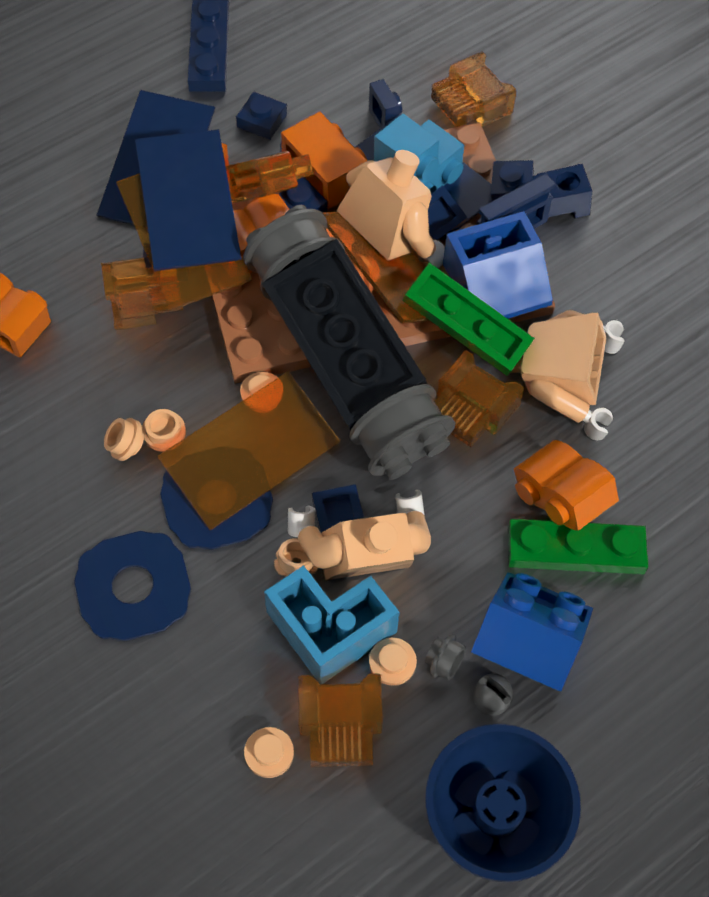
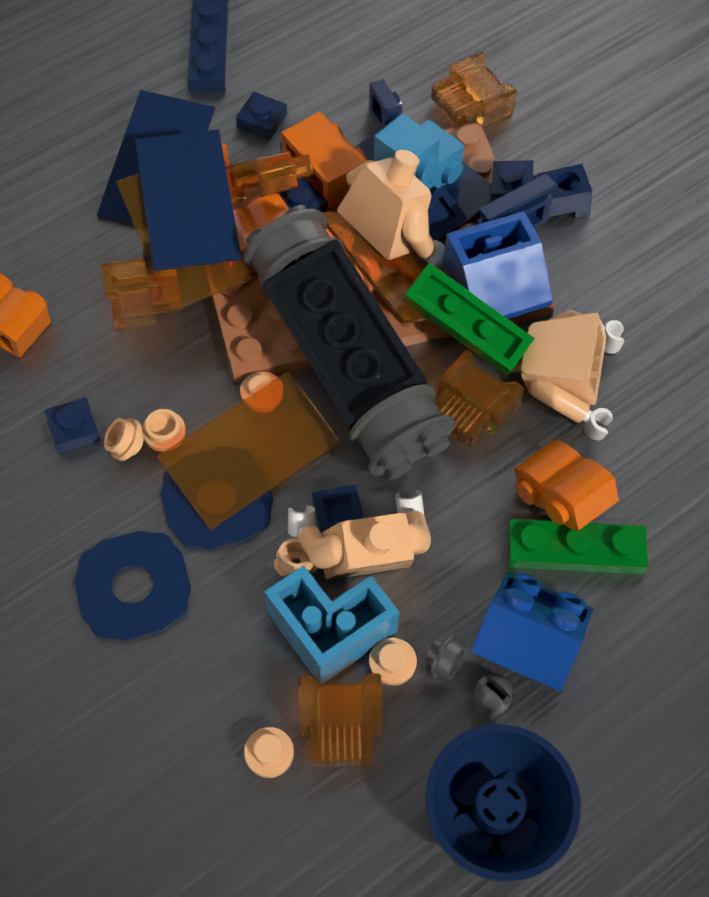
none -> dark blue plate [44,397,101,454]

